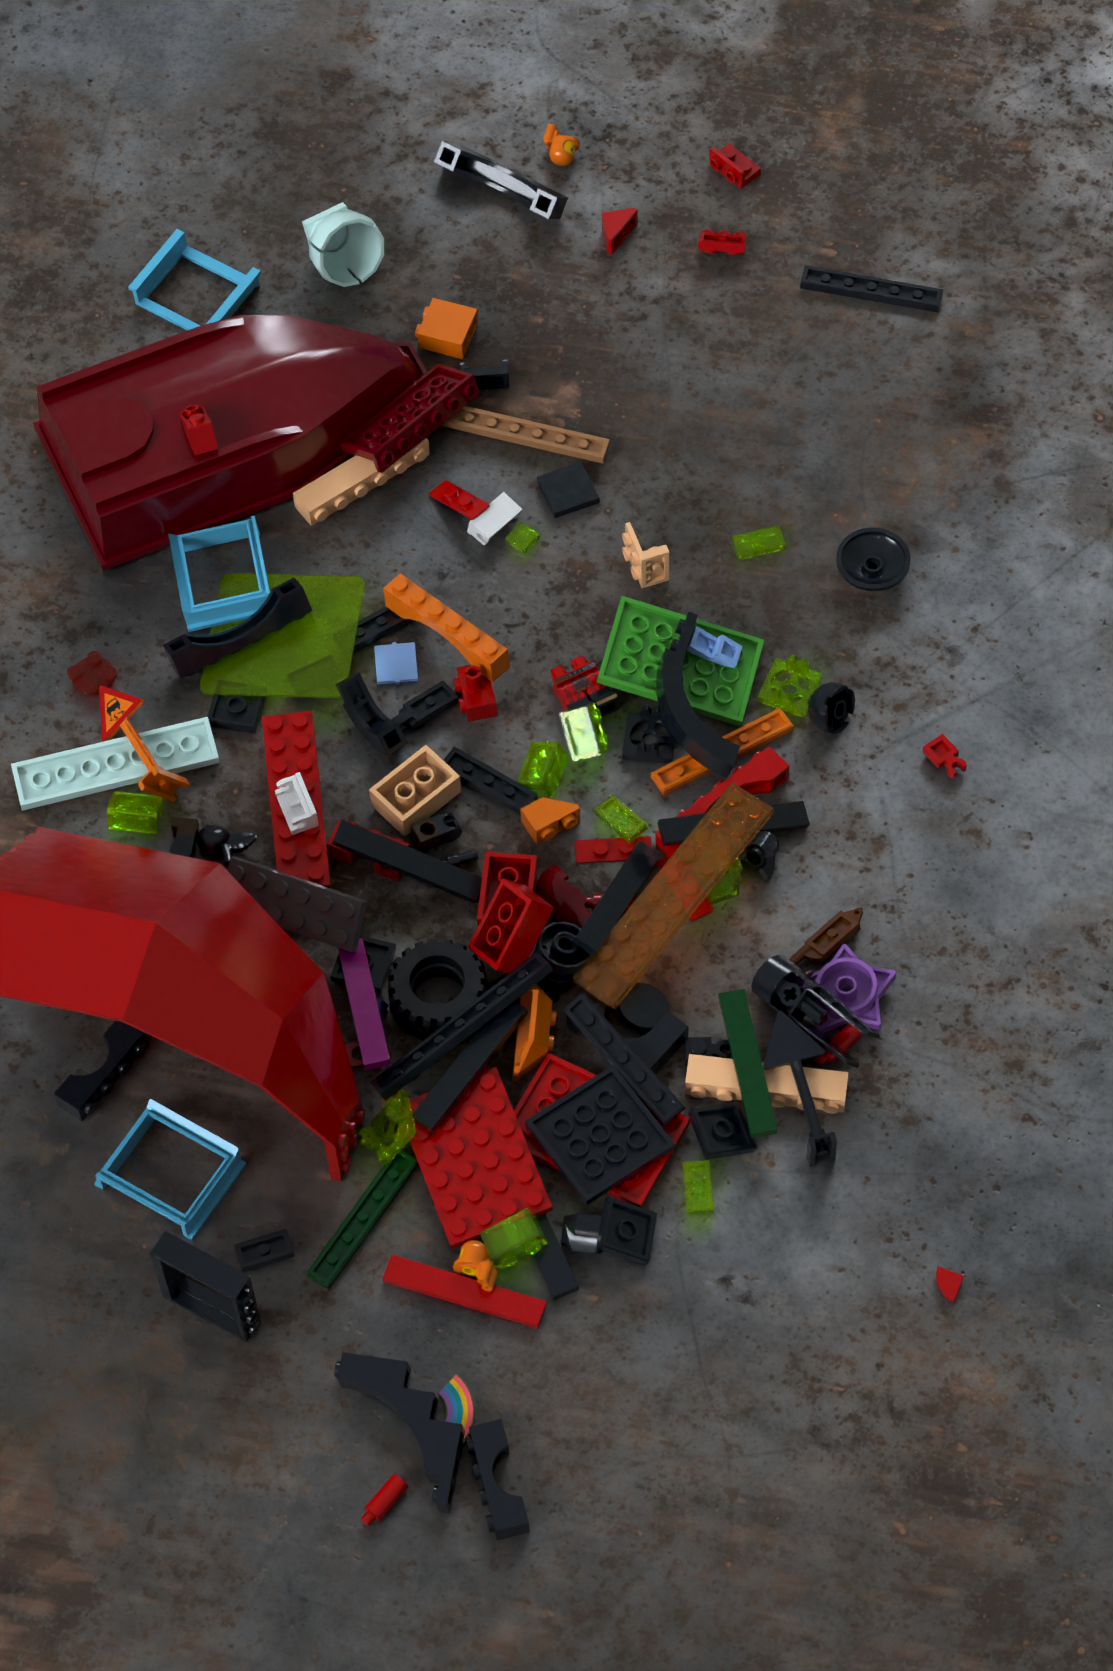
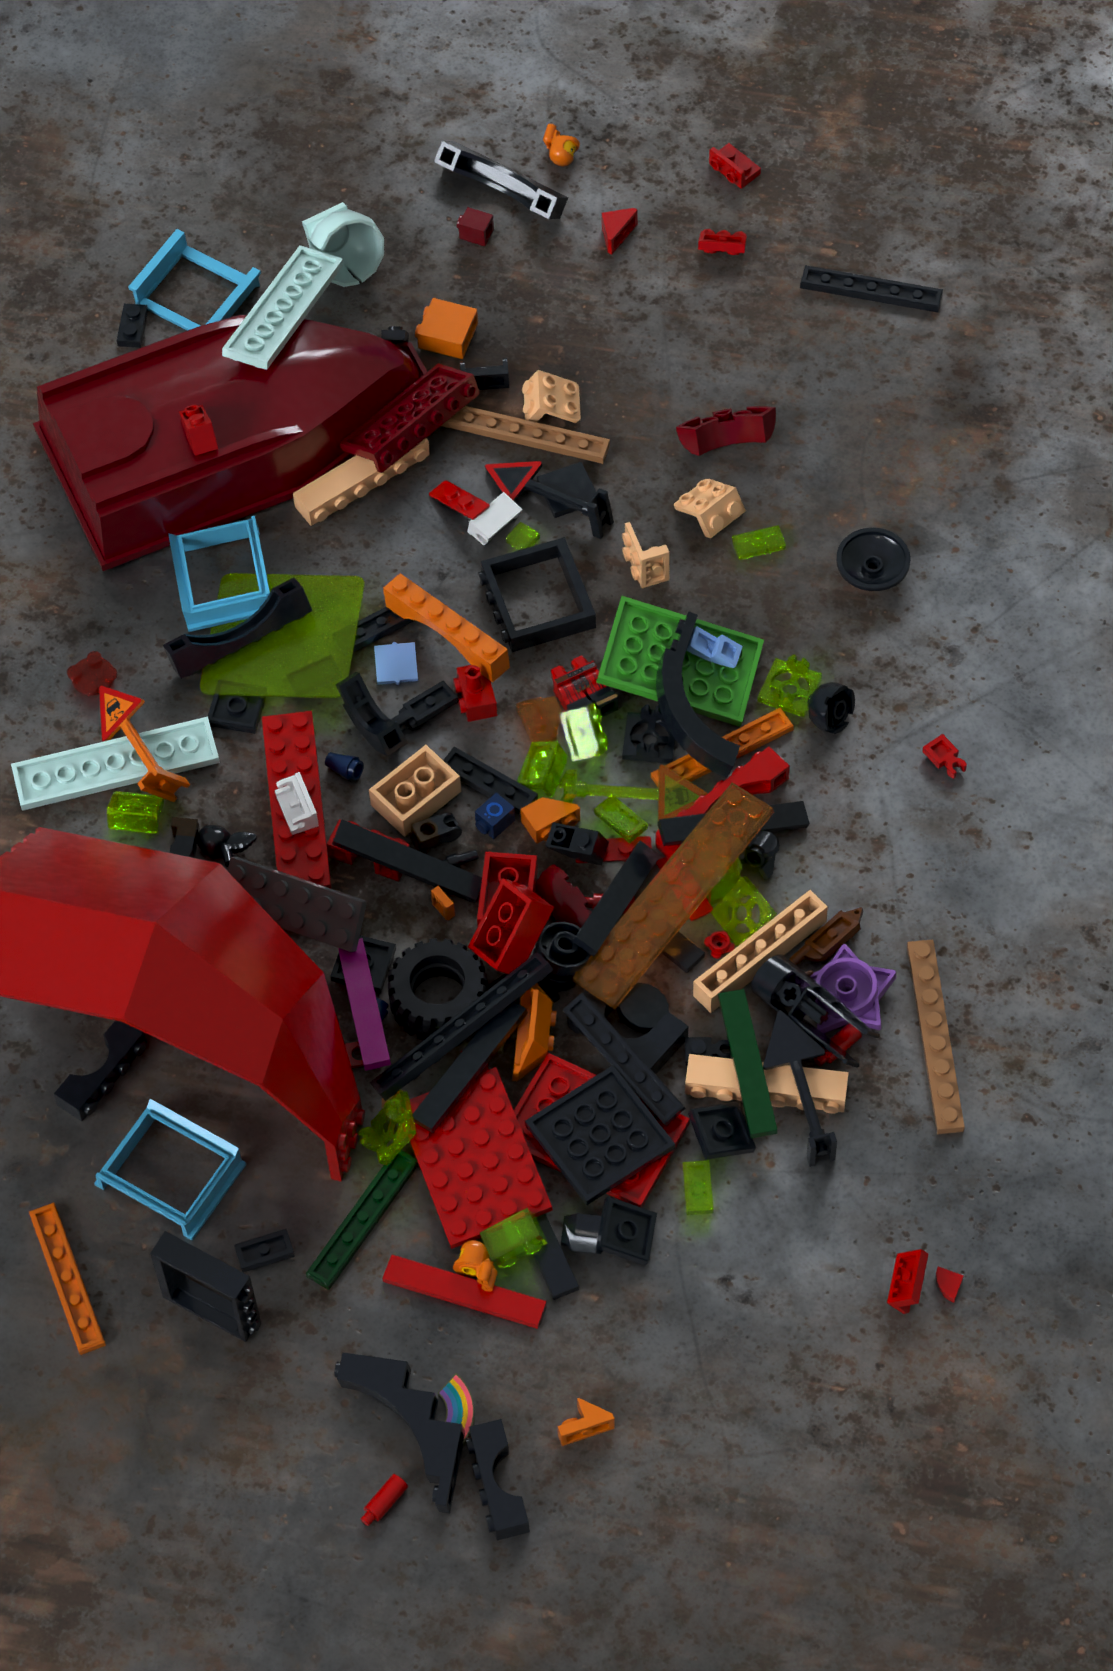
none -> orange tile [29,1202,106,1355]
none -> black plate [117,303,148,348]
none -> light aqua plate [222,245,343,370]
none -> dark blue cone [325,752,364,781]
none -> black plate [381,326,409,342]
none -> orange tile [431,886,455,920]
none -> dark red brick [457,207,494,246]
none -> dark blue brick [475,792,515,839]
none -> black window [478,537,596,652]
none -> black piece [485,461,614,539]
none -> clear orange slope [516,696,564,748]
none -> light nougat bracket [522,370,581,423]
none -> black slope [545,822,609,866]
none -> orange slope [558,1398,615,1446]
none -> clear neon green piece [559,764,708,821]
none -> black tile [649,922,705,973]
none -> light nougat bracket [674,479,746,538]
none -> dark red brick [676,406,776,456]
none -> light nougat brick [693,890,828,1013]
none -> red plate [704,931,735,959]
none -> clear neon green piece [711,876,777,947]
none -> red bracket [887,1249,929,1314]
none -> medium nougat plate [907,939,965,1134]

